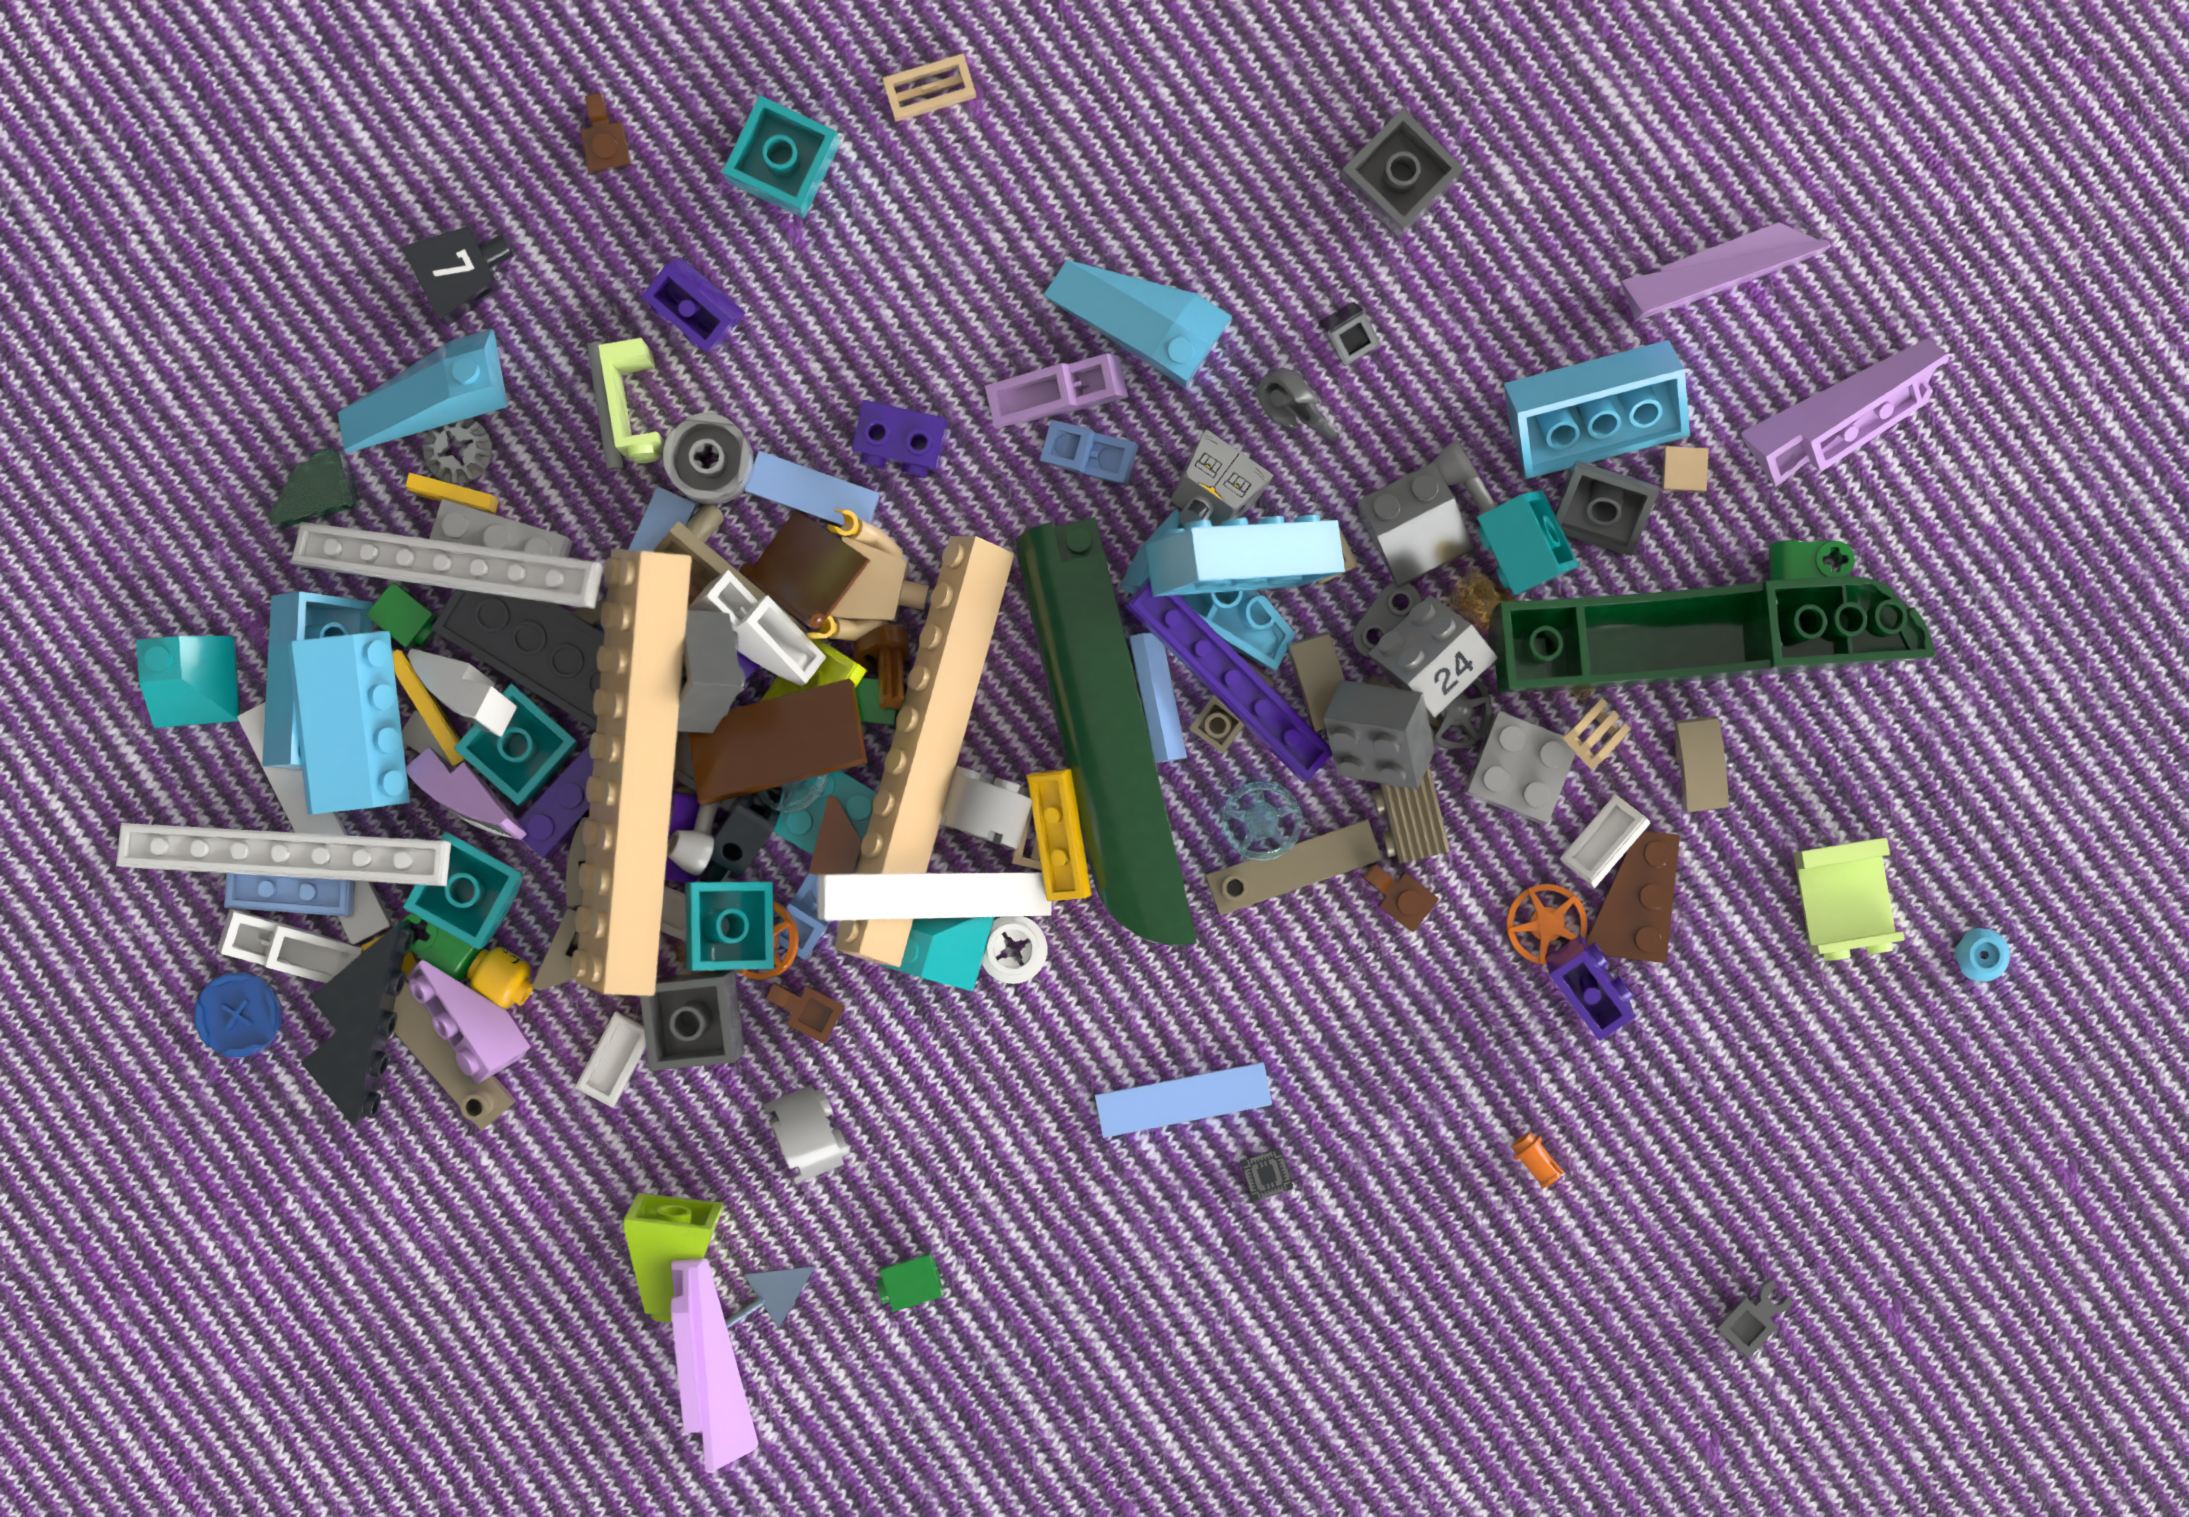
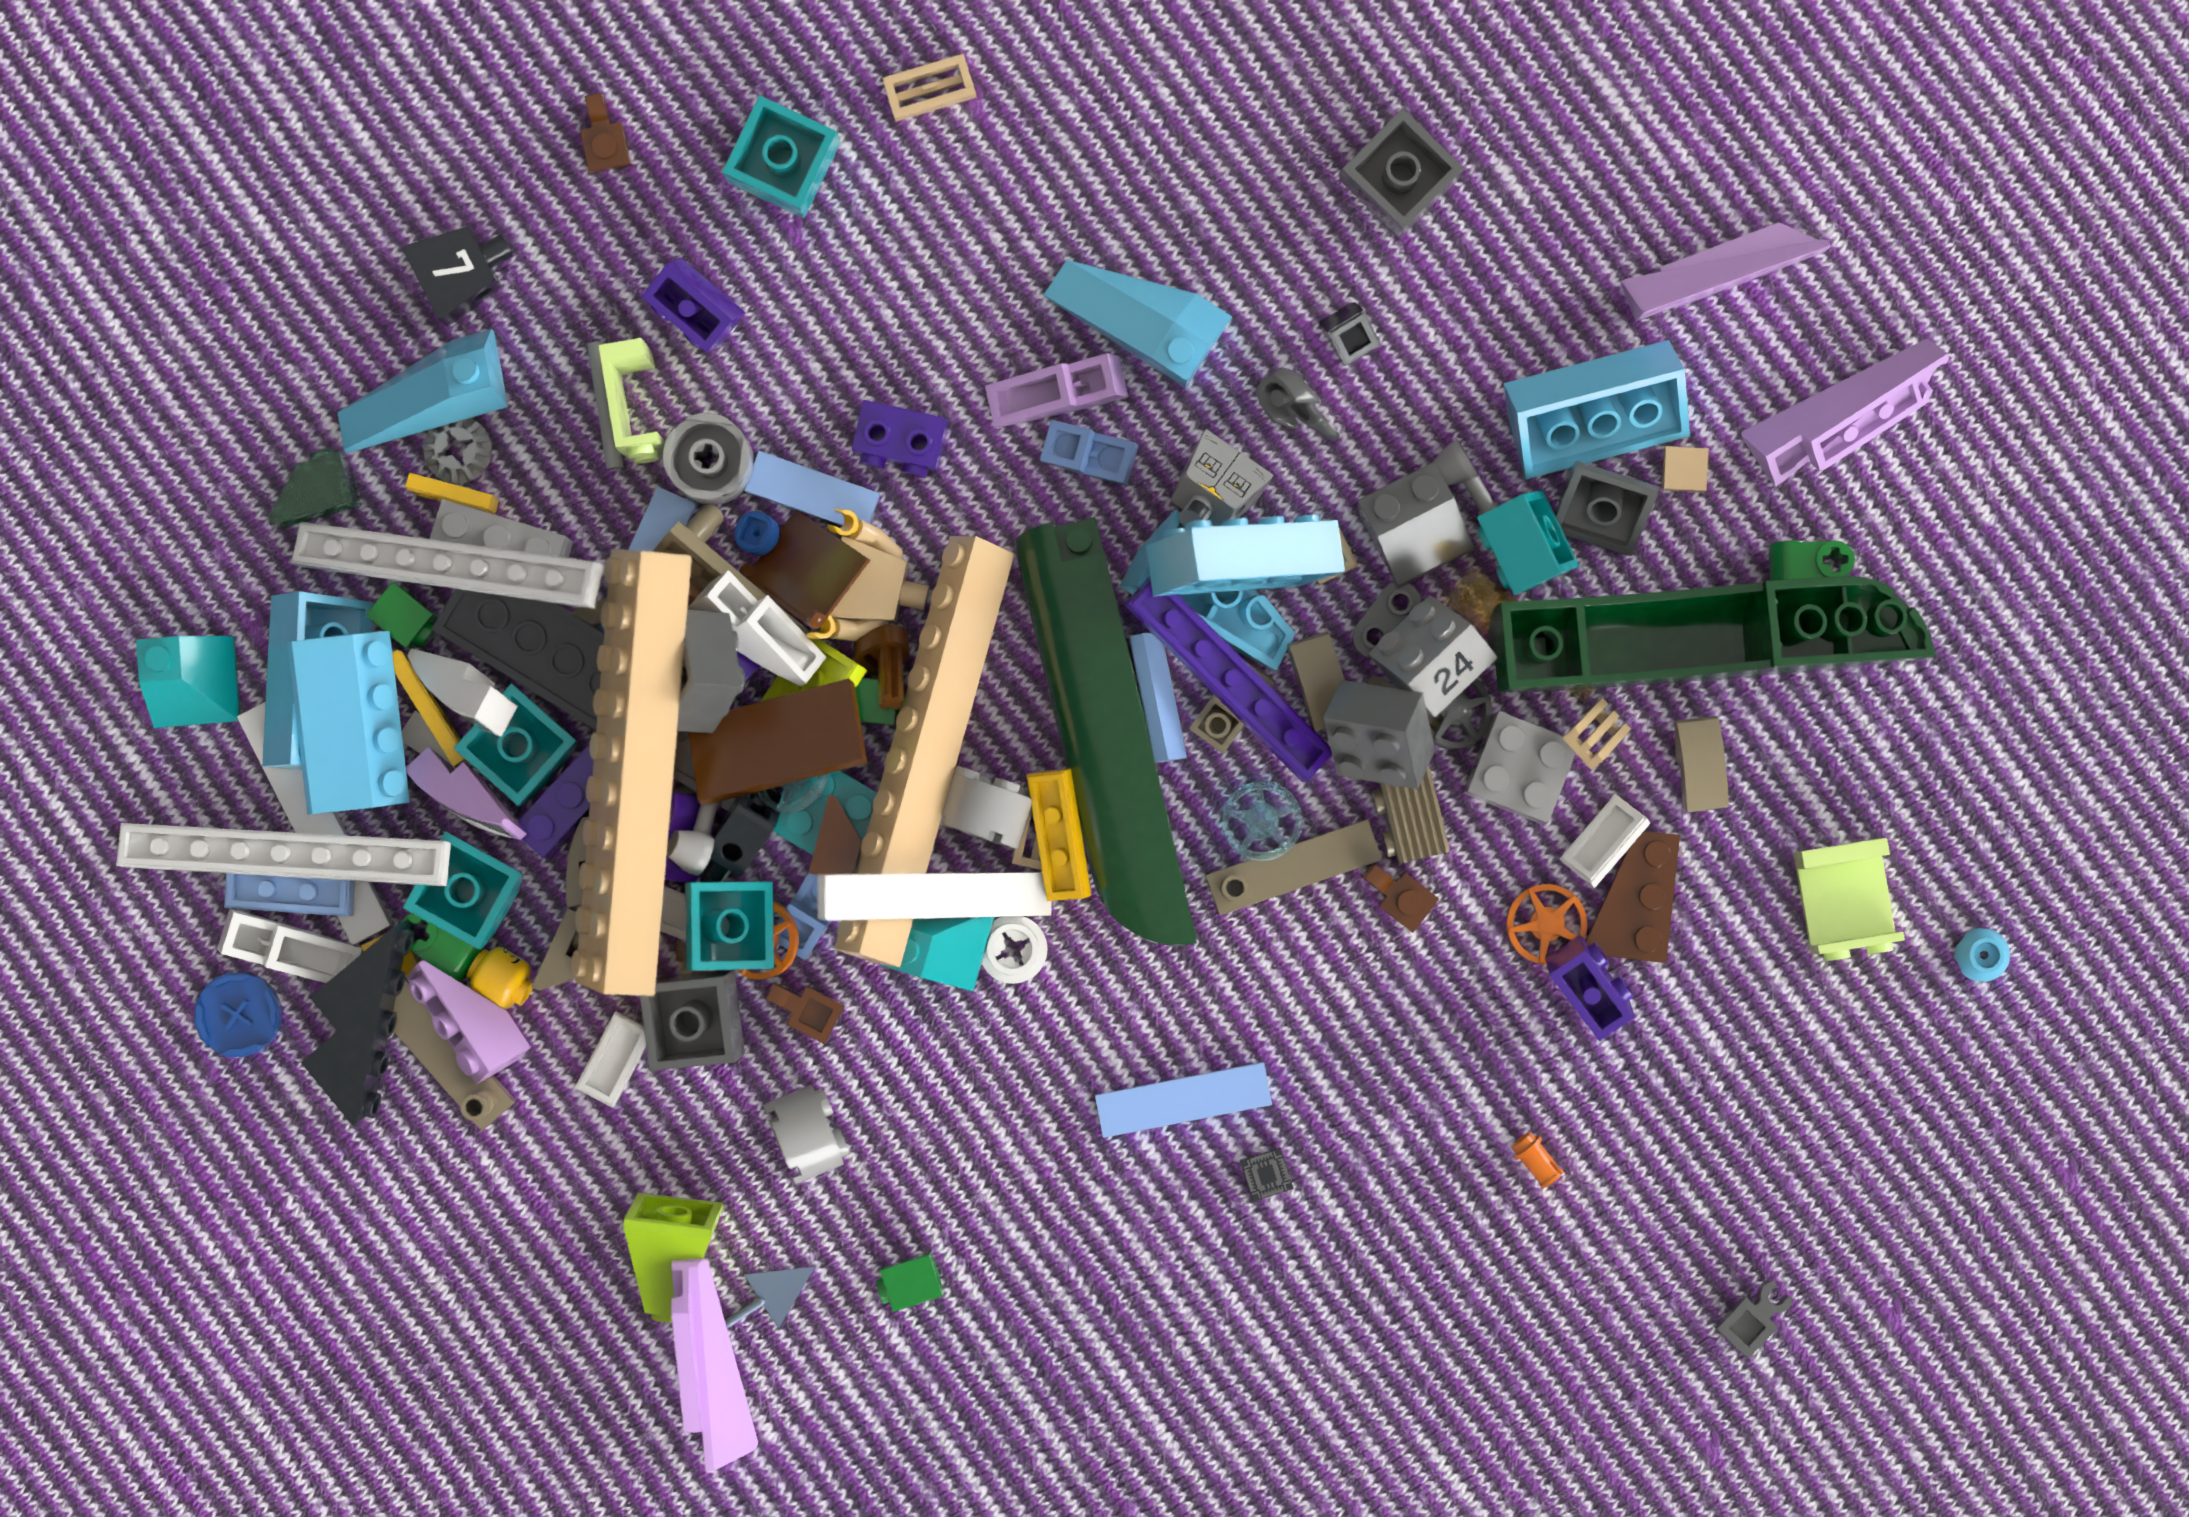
none -> blue tile [734,511,779,556]

